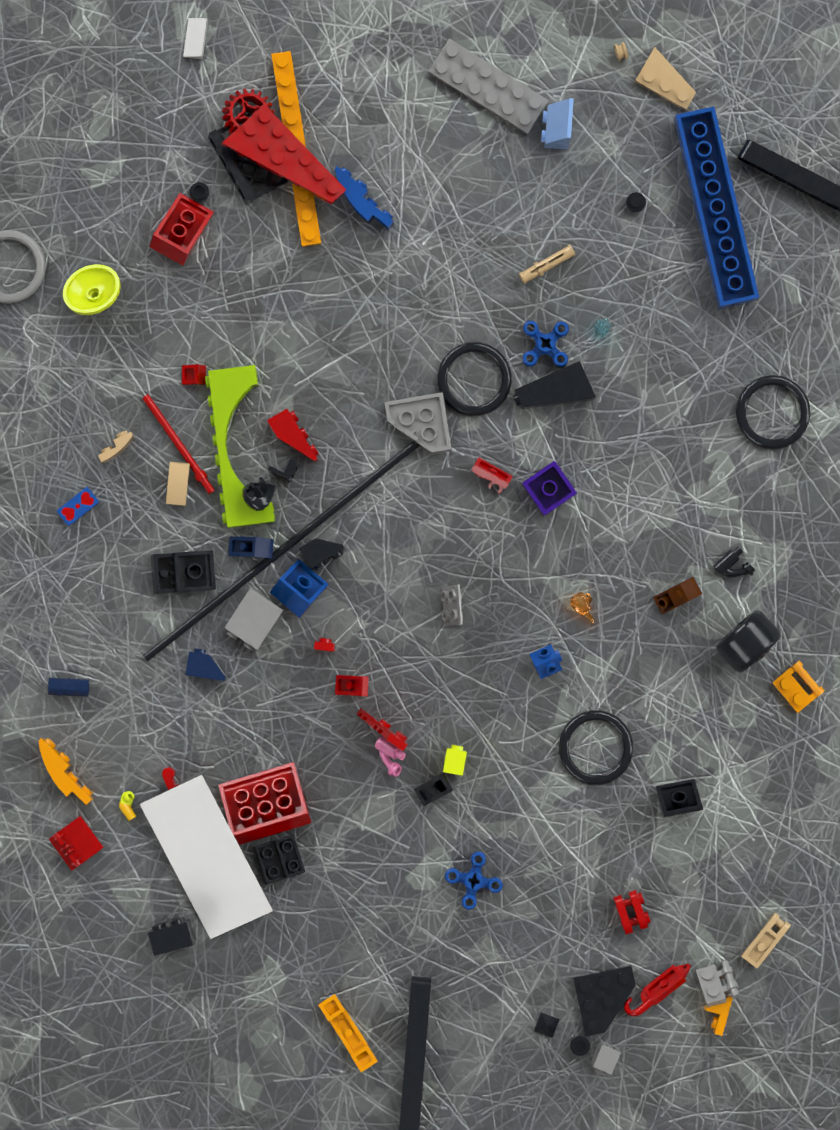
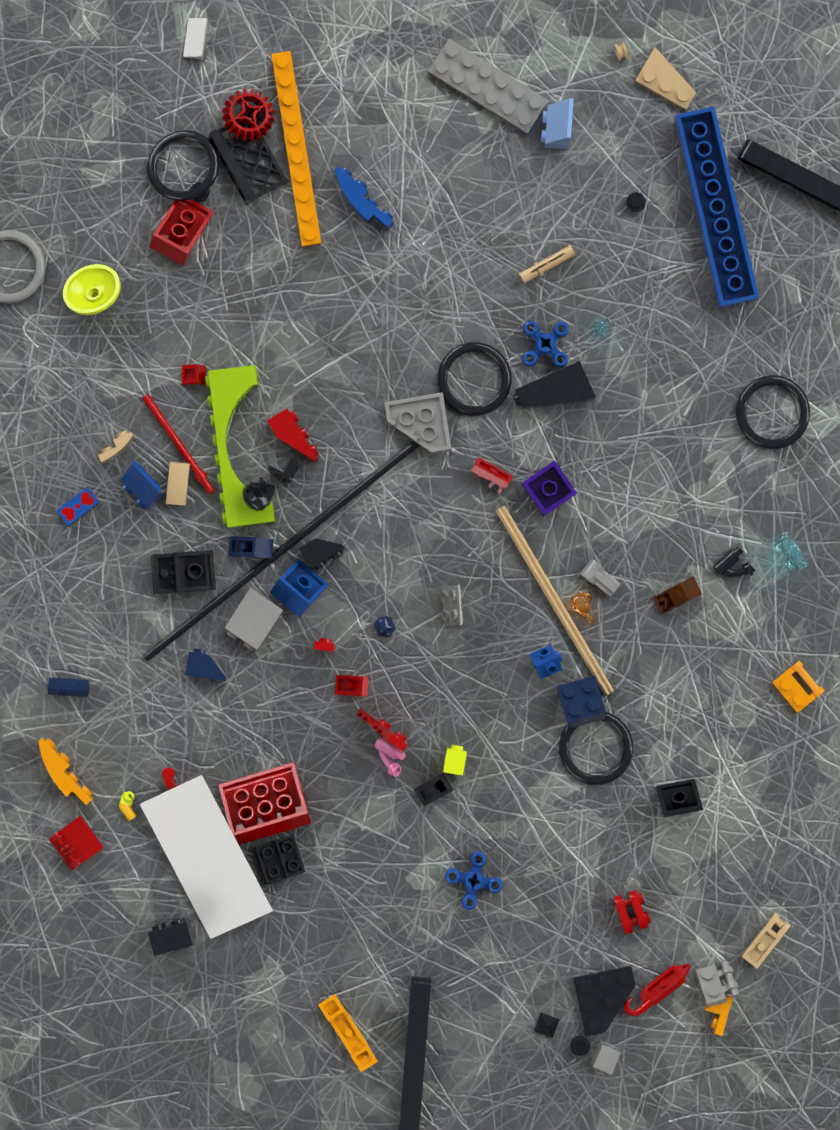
red wing [221,104,346,205] -> none
black wheel [716,610,781,673] -> none
none -> blue slope [121,461,167,510]
none -> black wedge [147,130,220,201]
none -> dark blue piece [374,616,396,638]
none -> tan axle [496,506,614,696]
none -> dark blue brick [557,676,606,729]
none -> light grey piece [579,559,621,597]
none -> clear light blue brick [774,532,809,572]

